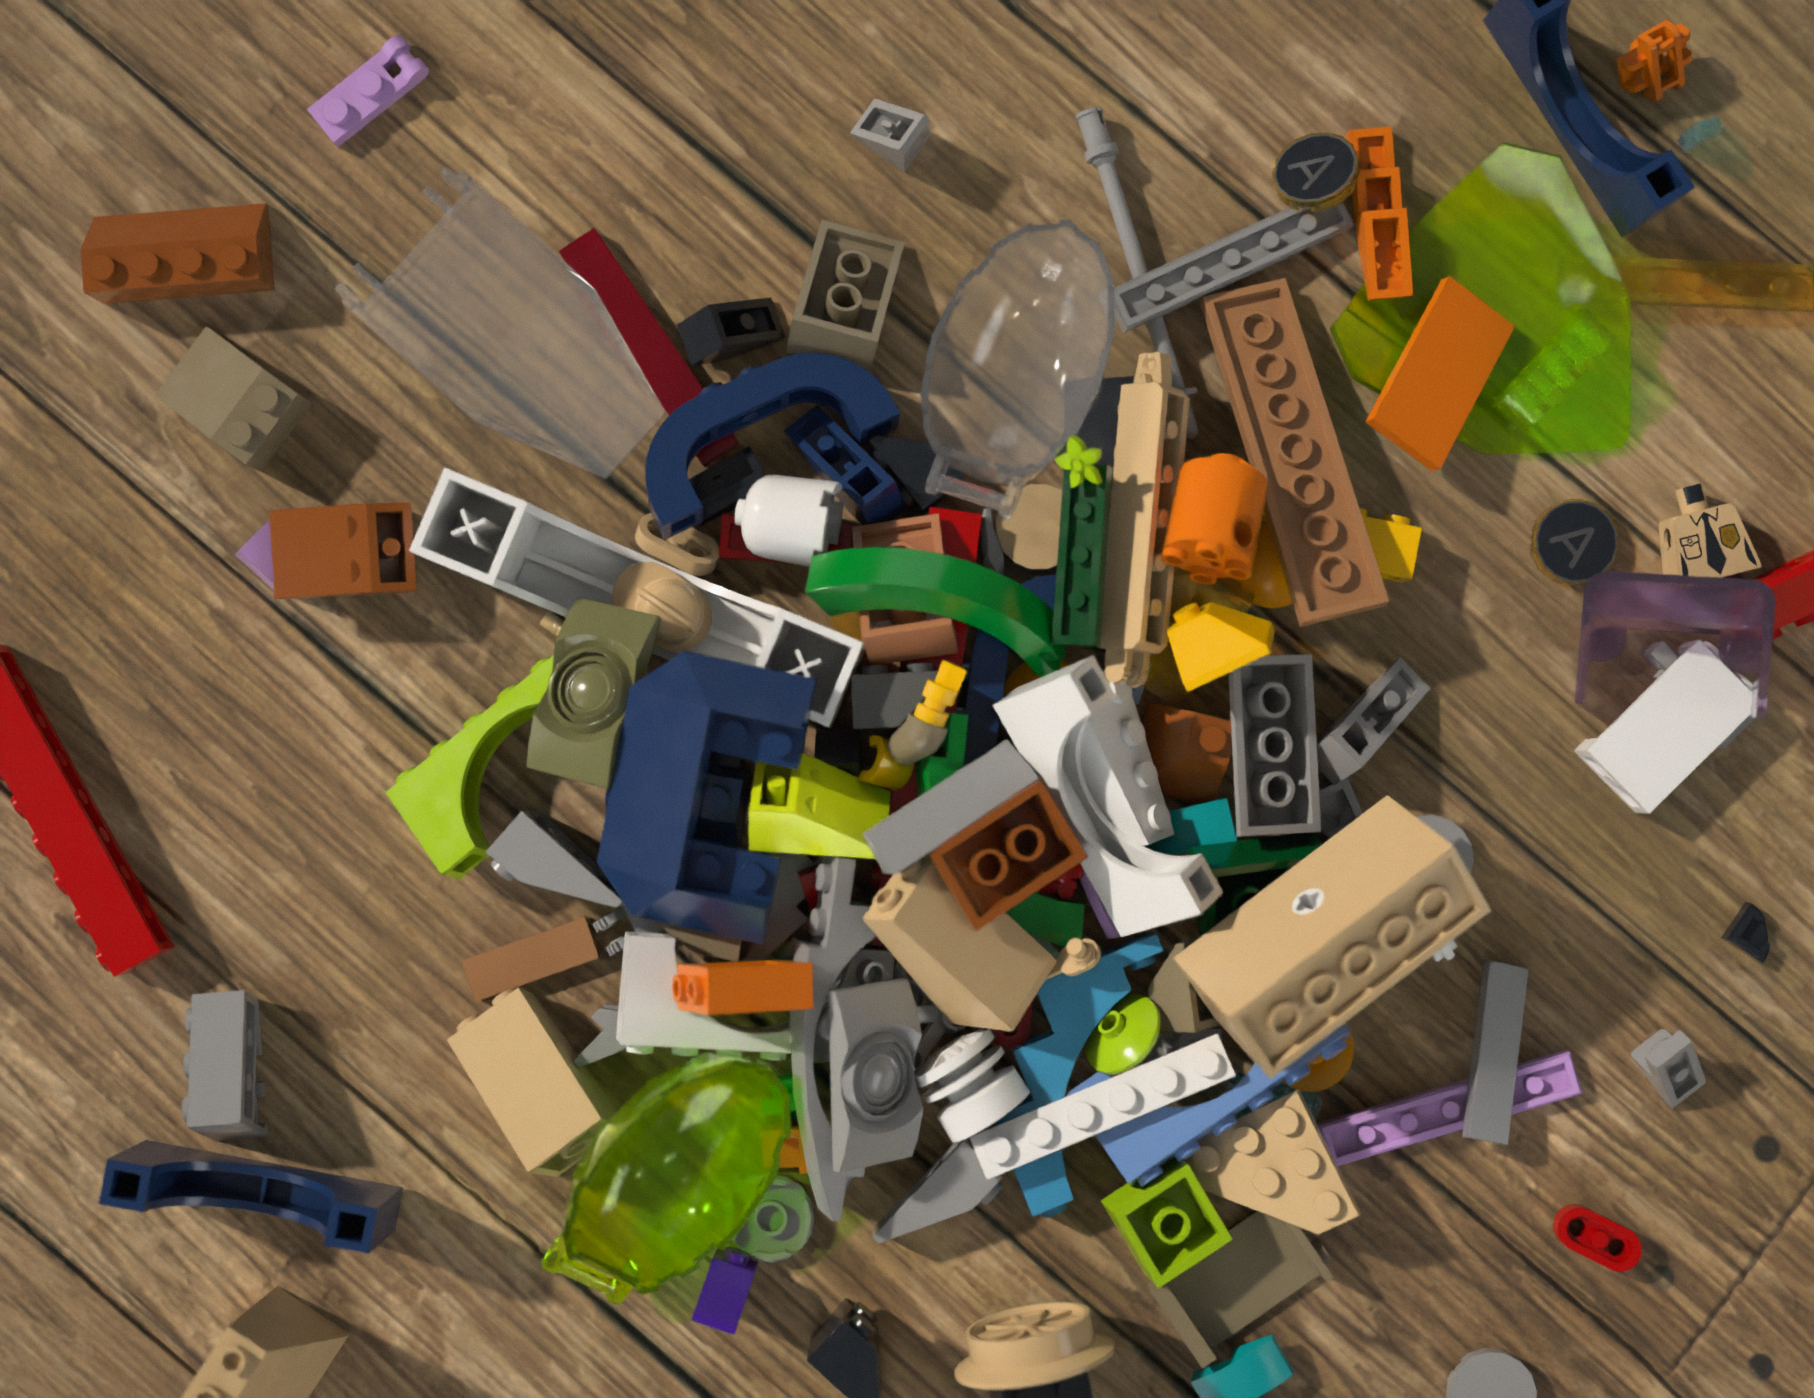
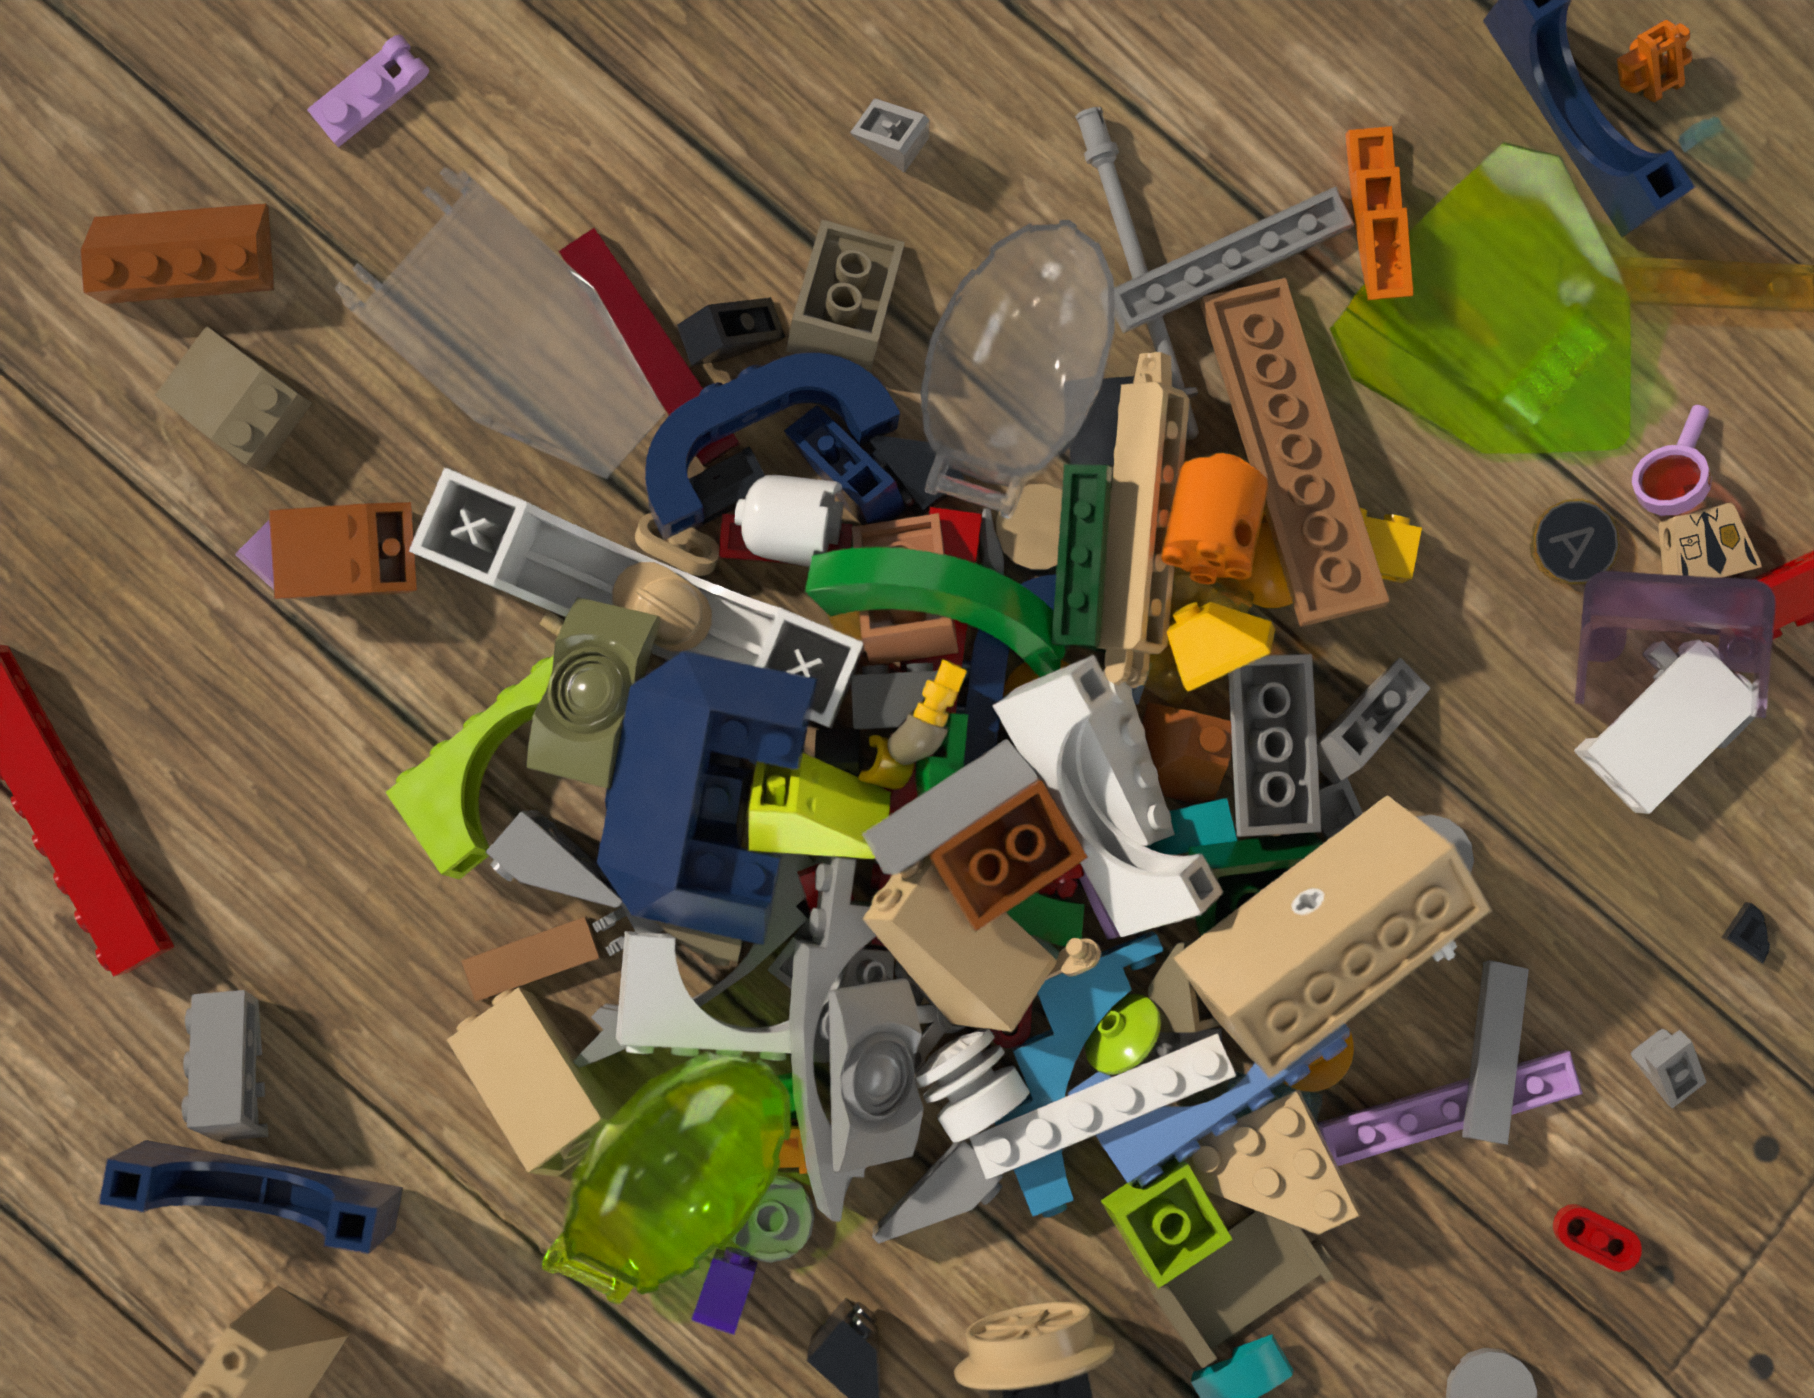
orange window [672,960,813,1015] -> none
lime plant [1054,435,1102,489] -> none
black tile [1271,132,1361,212] -> none
orange tile [1365,276,1515,471] -> none
none -> piece [1631,405,1712,516]

